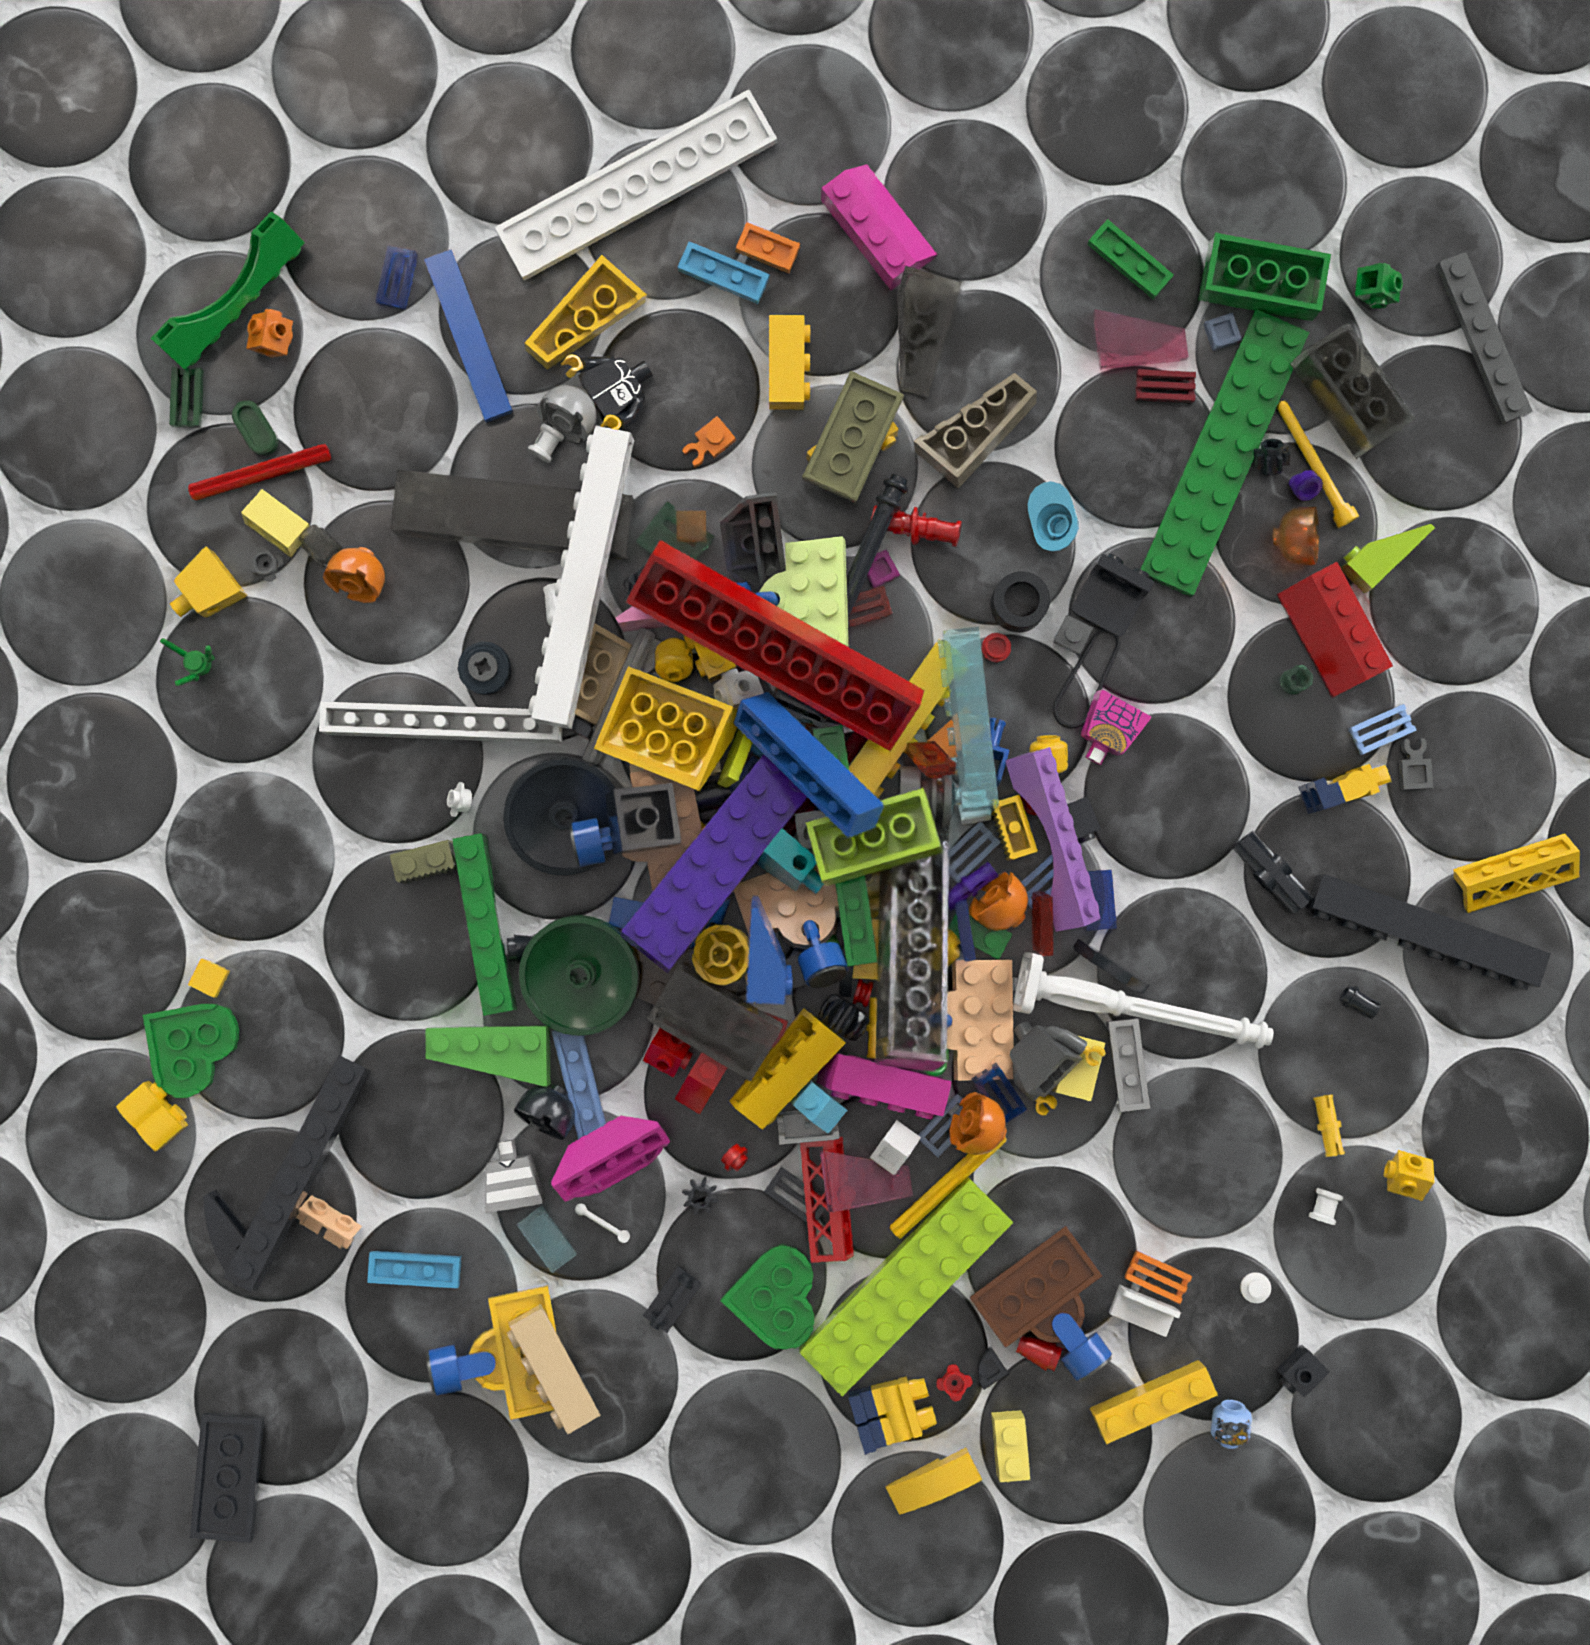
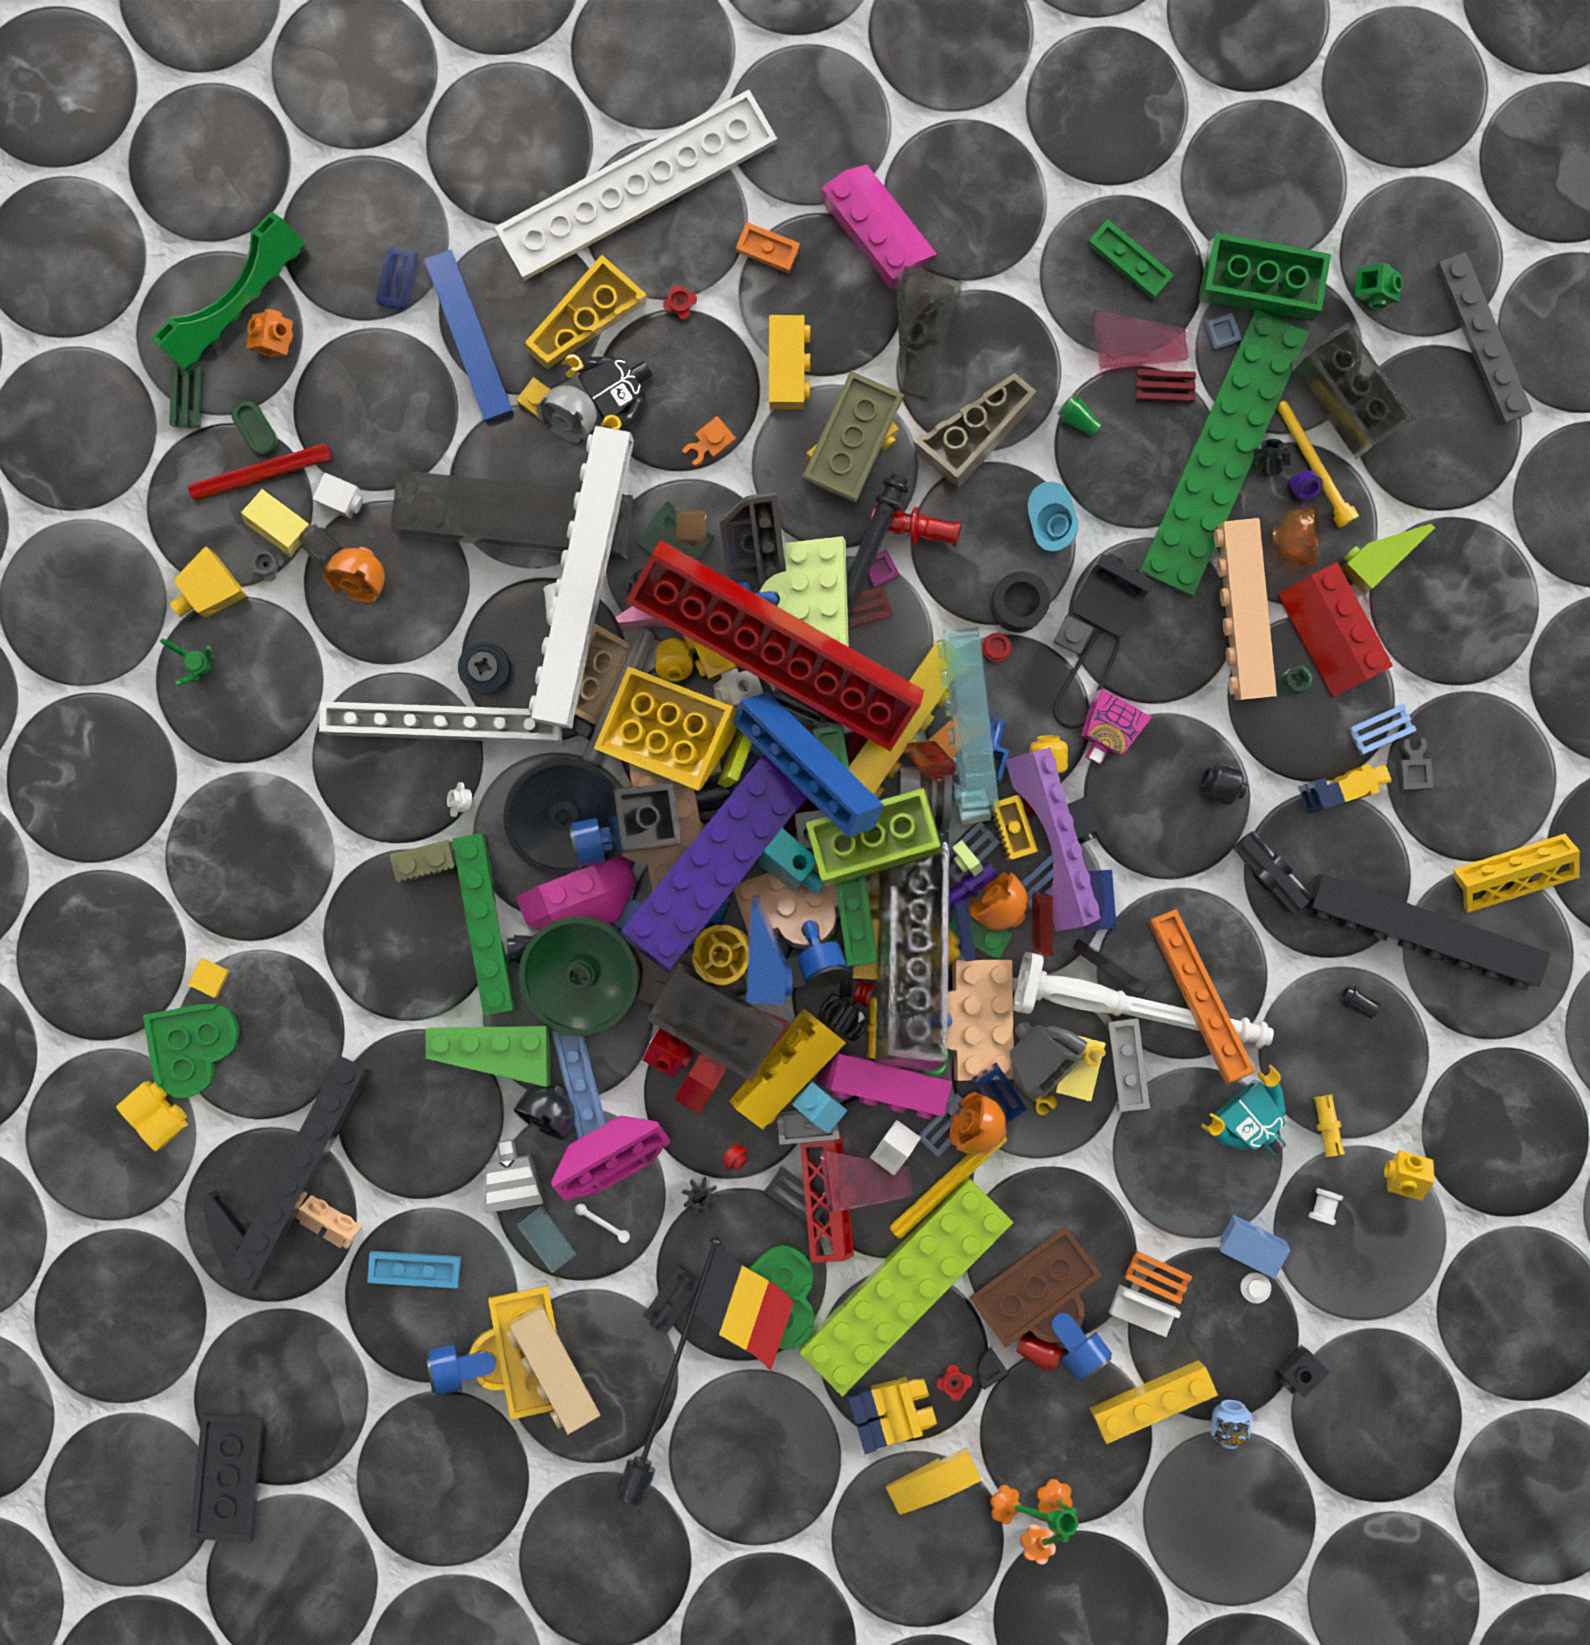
white bush [527,424,564,463] -> none
dark azure plate [677,241,769,304] -> none
light yellow brick [991,1410,1030,1482] -> none
none -> white brick [313,473,363,519]
none -> yellow plate [516,377,551,419]
none -> dark pink wedge [516,856,637,931]
none -> flag [618,1237,794,1506]
none -> red plate [663,285,697,320]
none -> yellowish green plate [952,840,984,877]
none -> orange plant [991,1479,1078,1565]
none -> green cone [1057,395,1102,437]
none -> orange tile [1148,909,1256,1085]
none -> black head [1200,762,1248,805]
none -> teal torso [1201,1065,1286,1155]
none -> light nougat brick [1214,518,1277,700]
none -> medium blue hinge [1220,1214,1290,1279]

